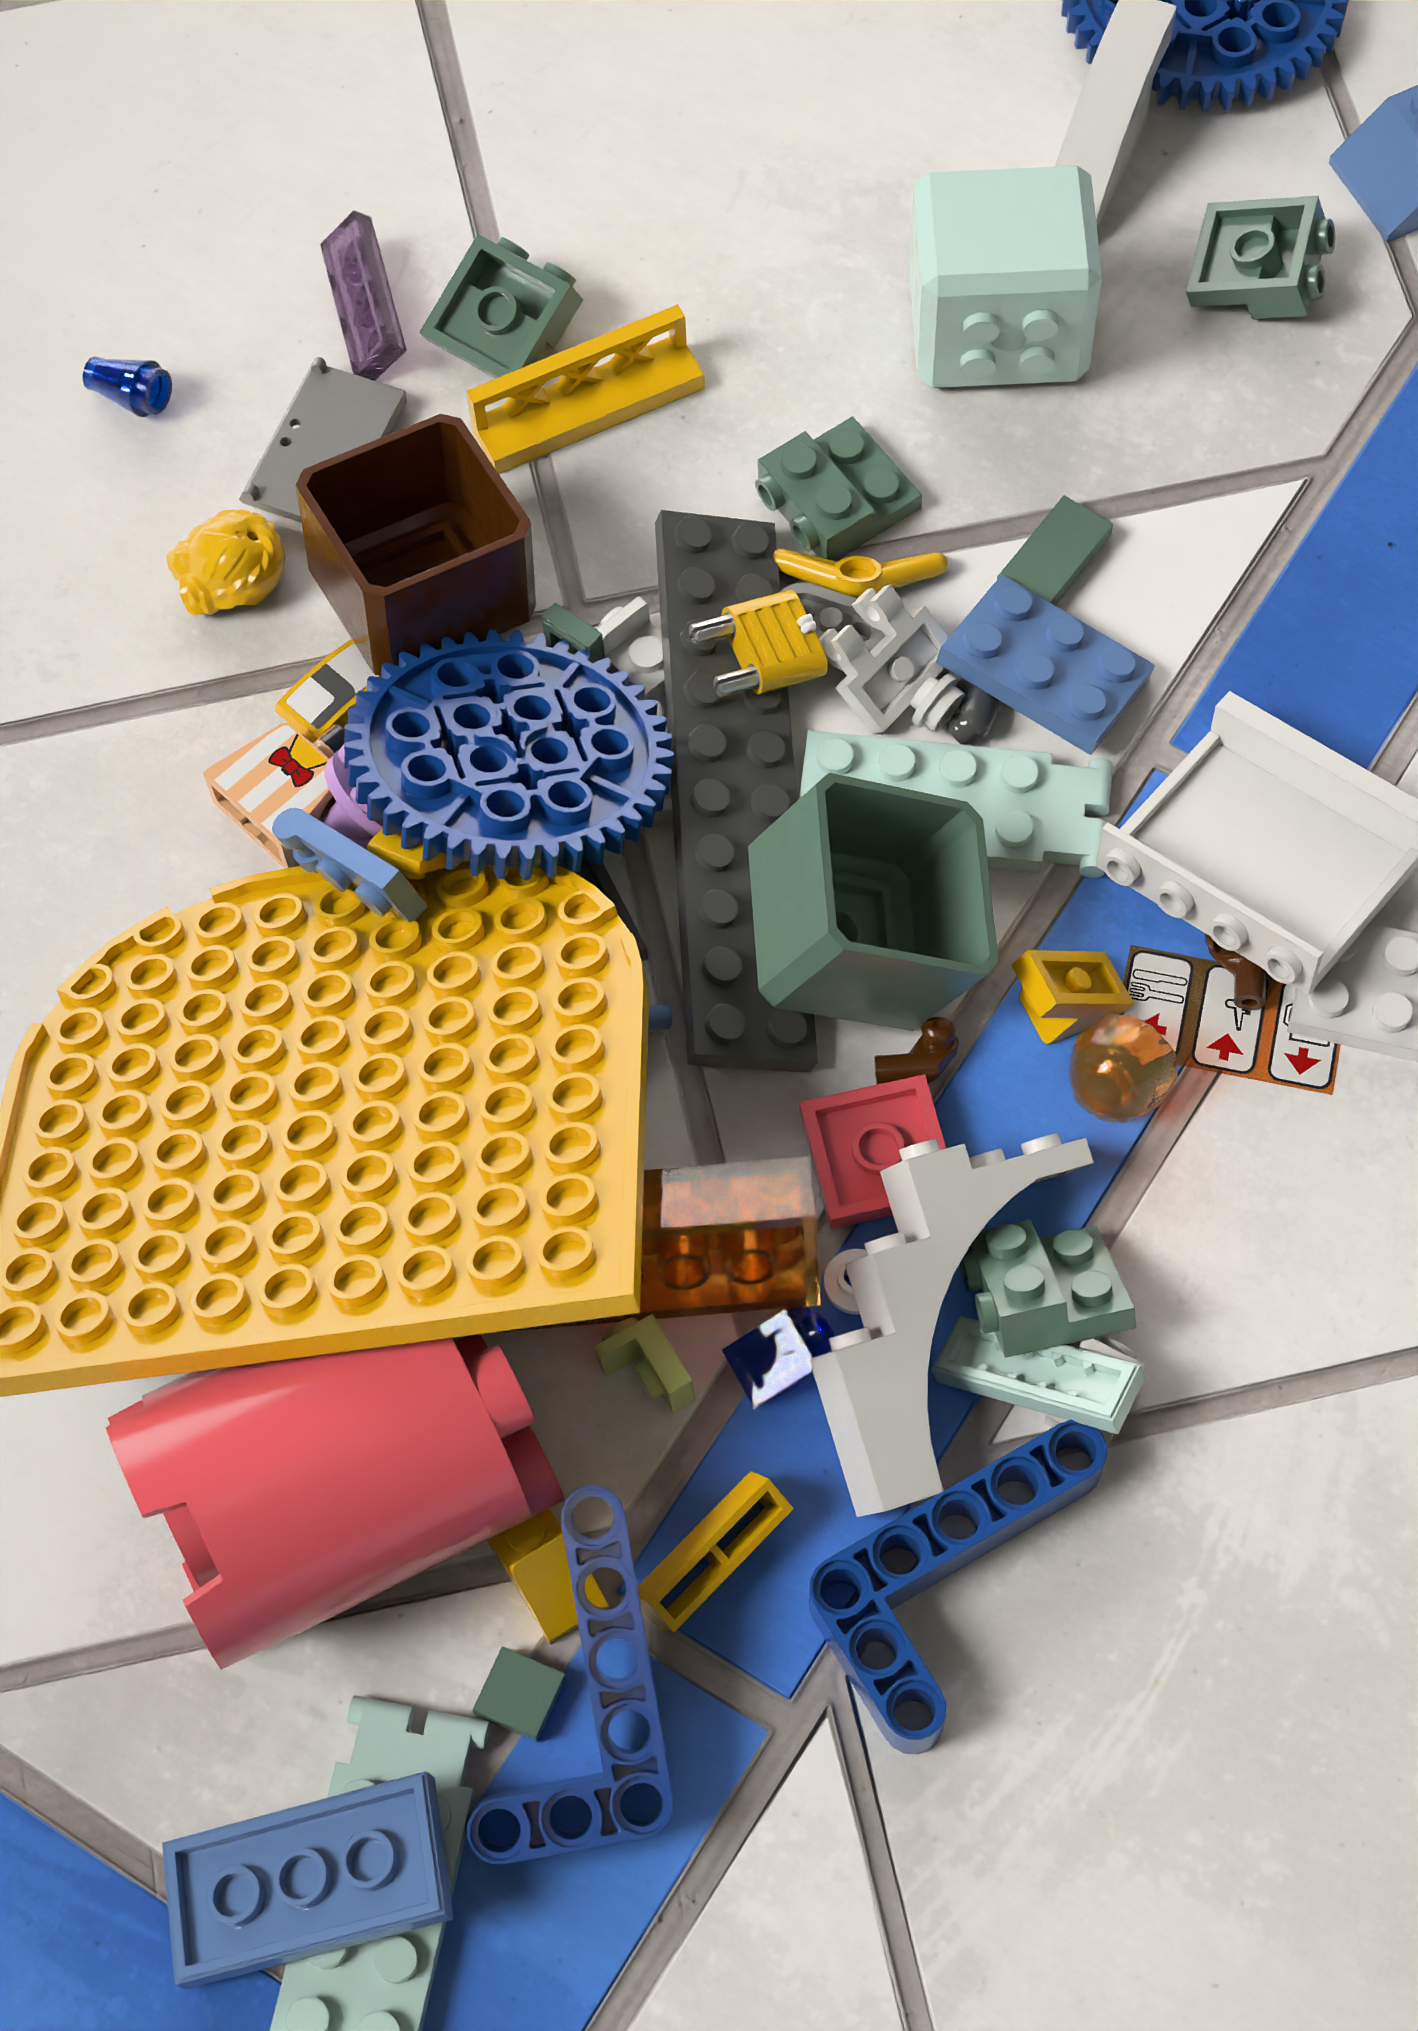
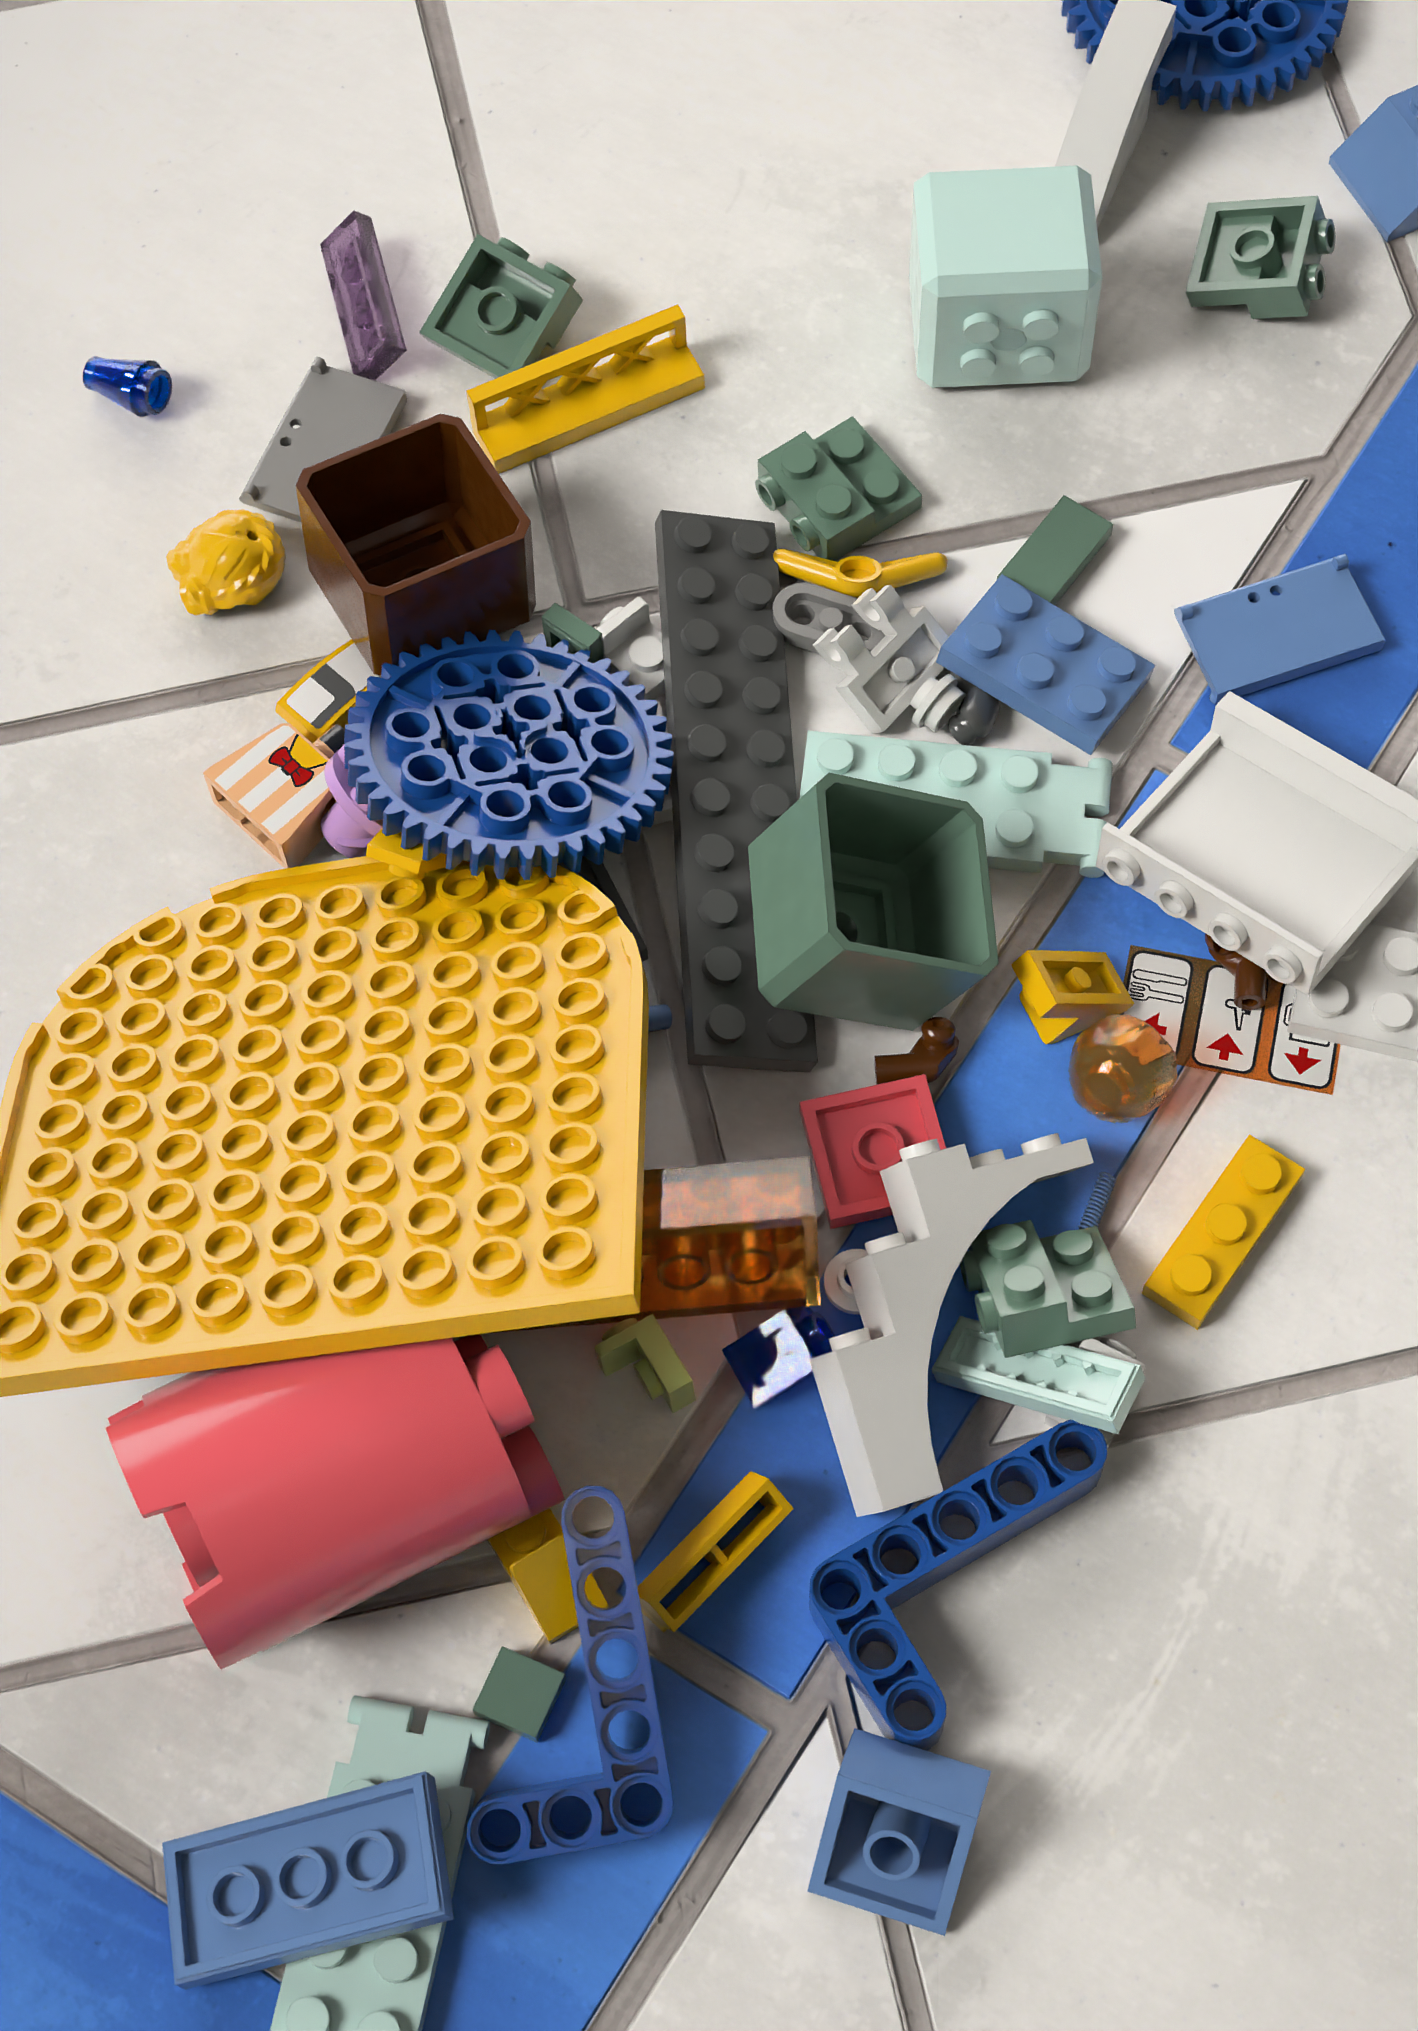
medium blue plate [272,808,428,923] -> none
yellow piece [689,590,827,697] -> none
none -> medium blue slope [807,1728,991,1936]
none -> medium blue leg [1078,1172,1116,1229]
none -> yellow plate [1141,1134,1305,1330]
none -> medium blue door [1174,554,1385,704]

